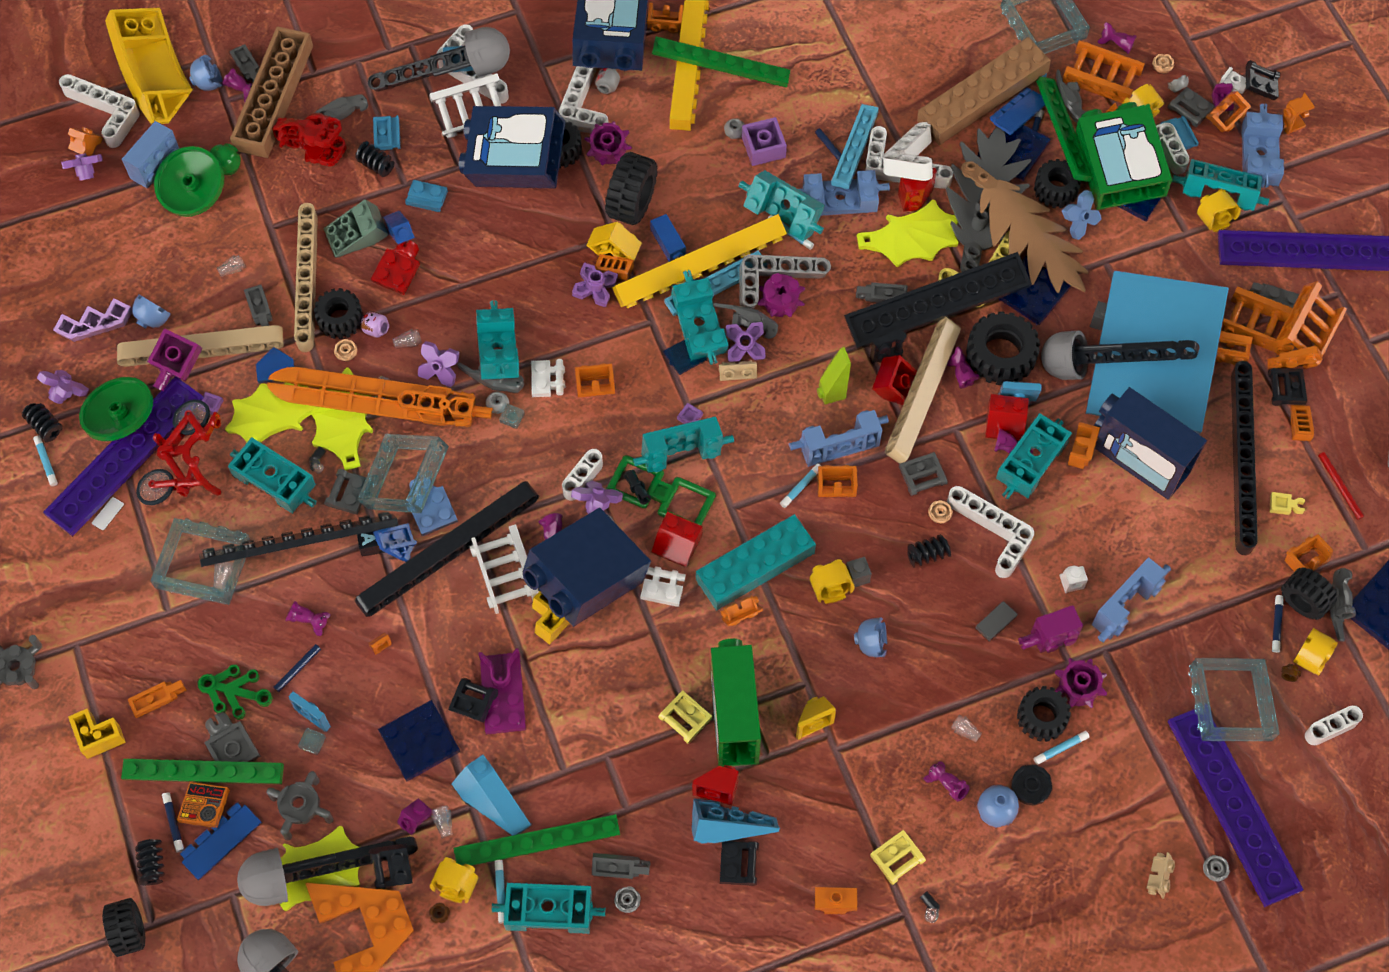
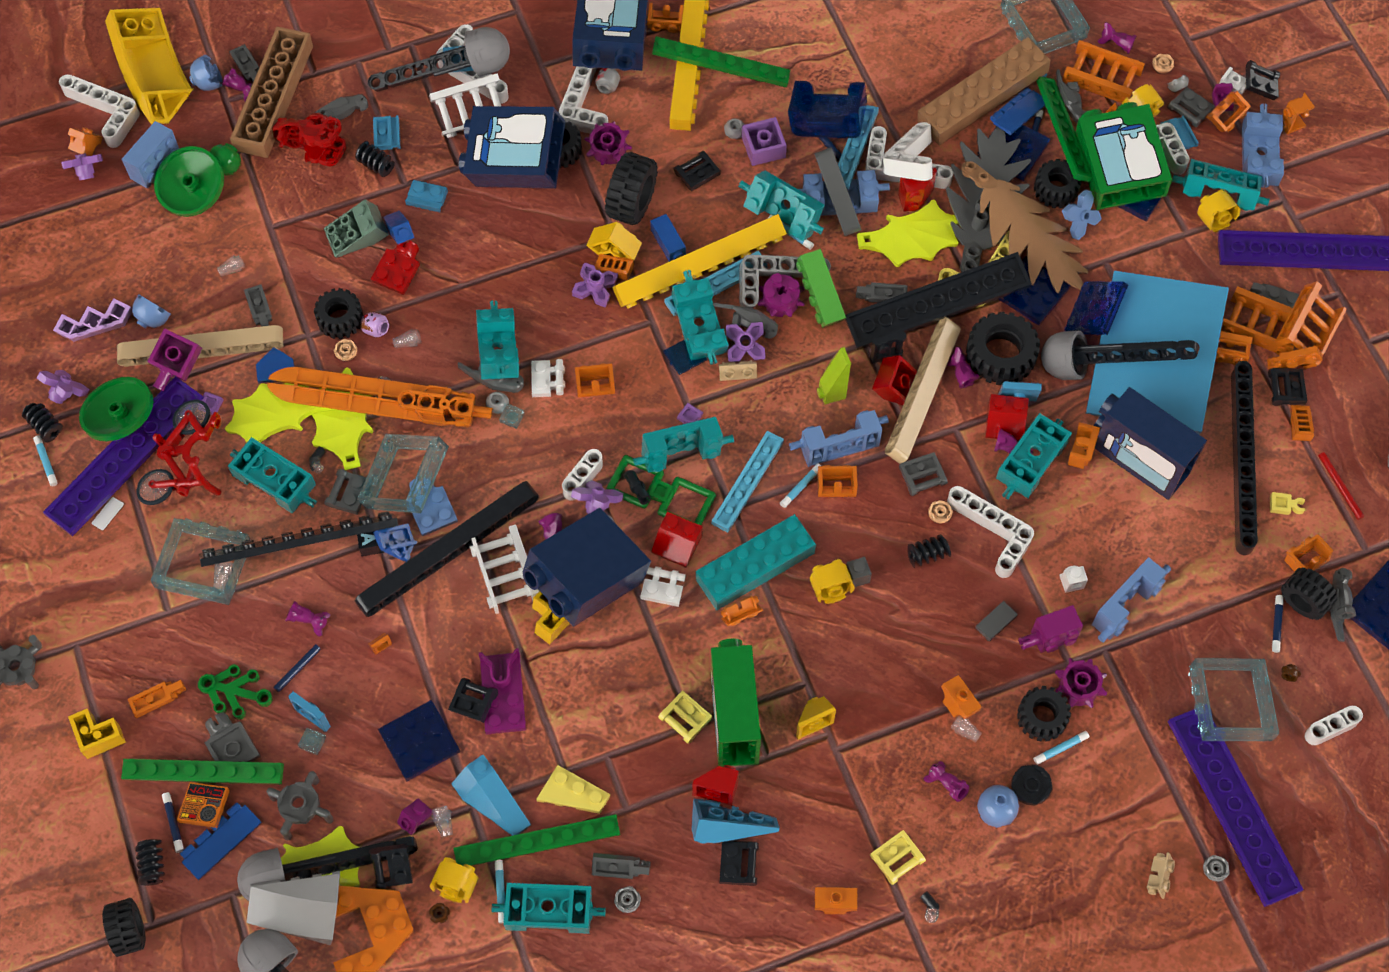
tan beam [294,203,318,352] -> none
medium lavender plant [418,341,459,387] -> none
medium blue cylinder [854,617,887,657] -> none
yellow brick [1293,628,1338,676] -> none
none -> light grey wedge [247,871,340,945]
none -> light yellow wing [536,765,610,814]
none -> black plate [673,151,721,191]
none -> medium azure plate [711,431,784,533]
none -> clear blue windscreen [788,81,867,138]
none -> bright green brick [796,249,846,328]
none -> dark grey beam [814,147,862,237]
none -> orange brick [941,675,982,719]
none -> clear blue plate [1064,281,1128,335]

